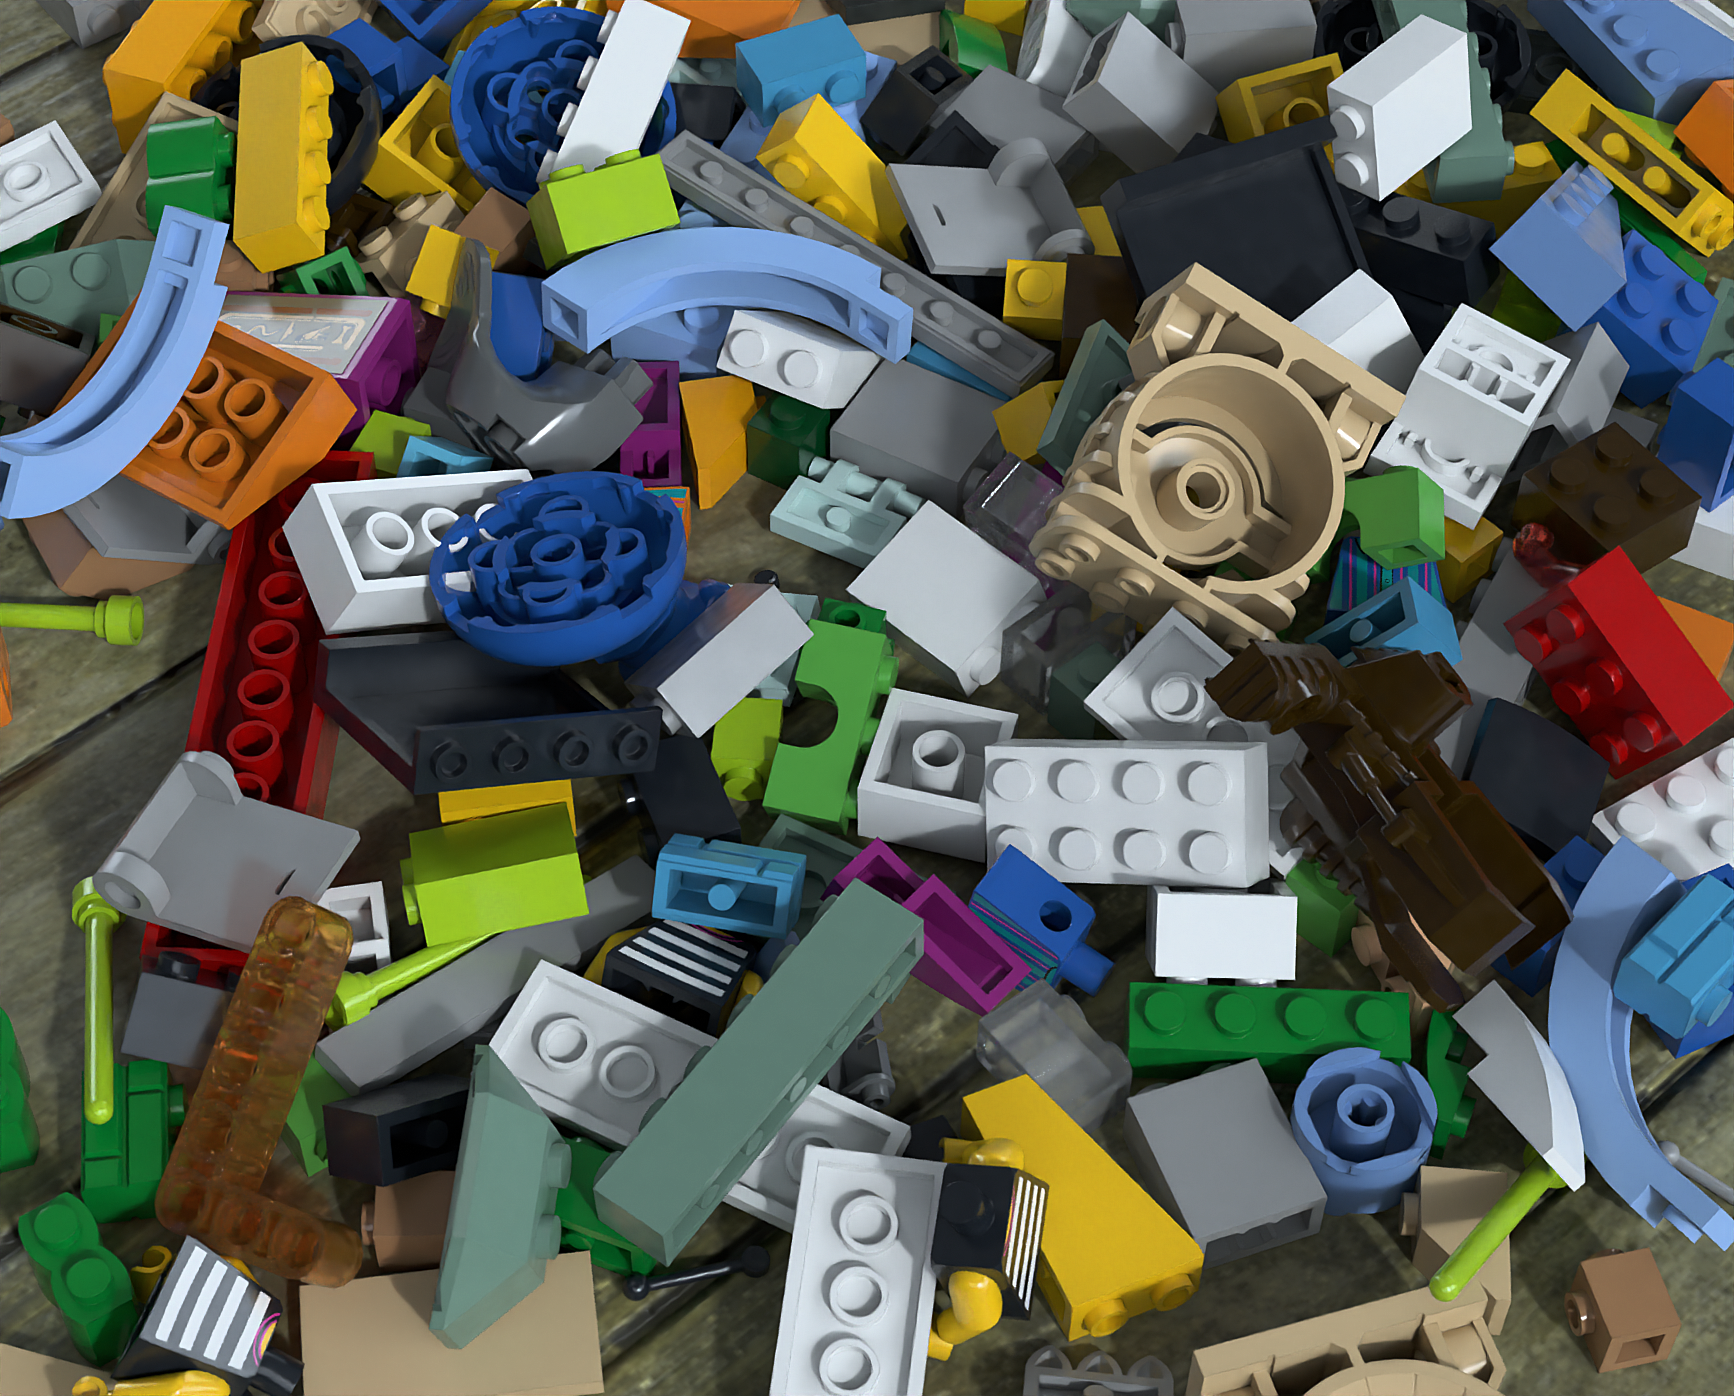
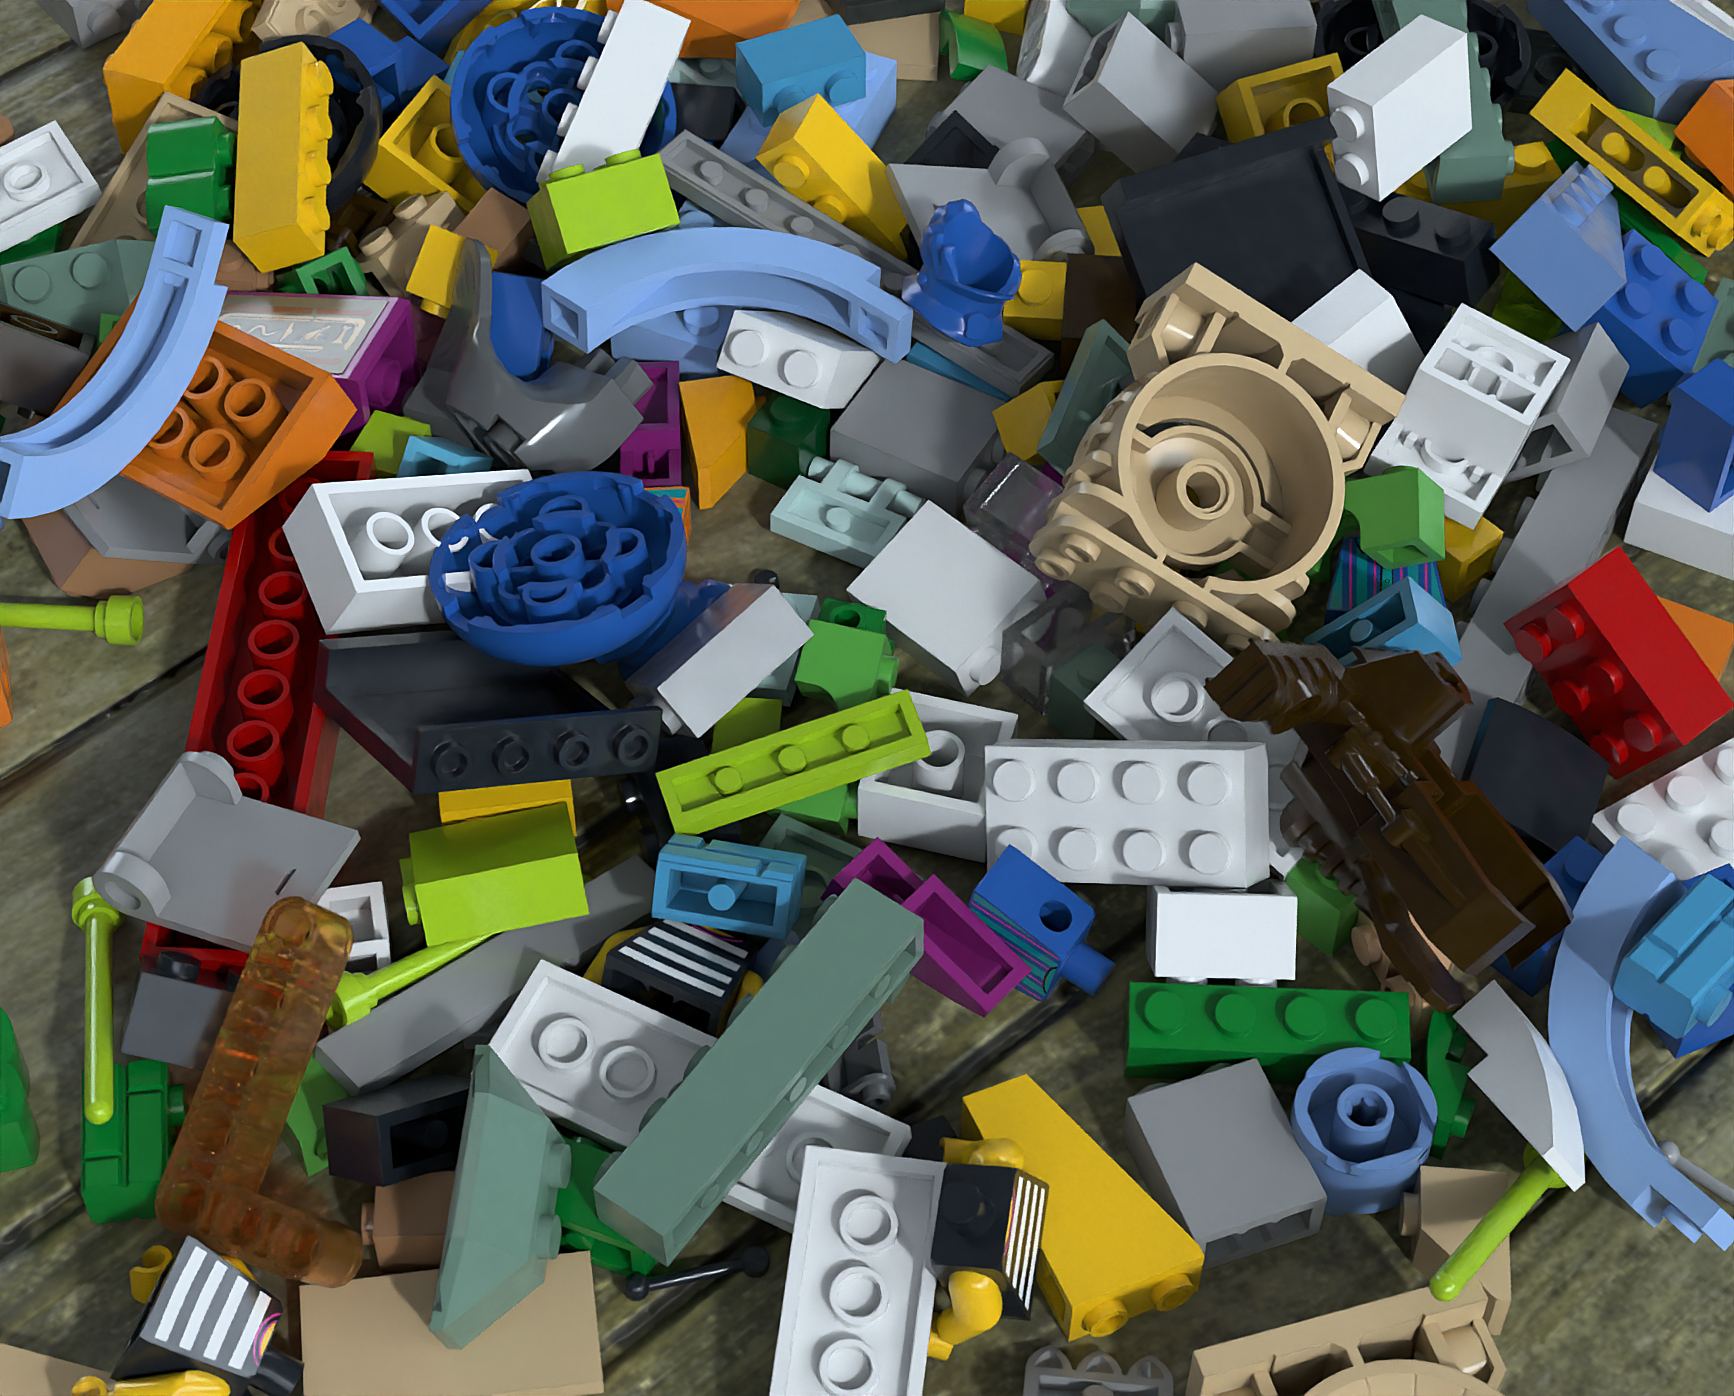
green brick [18,1192,141,1367] -> none
black brick [859,45,975,156] -> none
clear brick [976,978,1132,1135] -> none
dark brown brick [1511,422,1702,577] -> none
clear red arm [1512,522,1587,590] -> none
medium nougat brick [1564,1248,1682,1373] -> none
none -> lime plate [655,689,931,836]
none -> blue piece [902,199,1022,347]

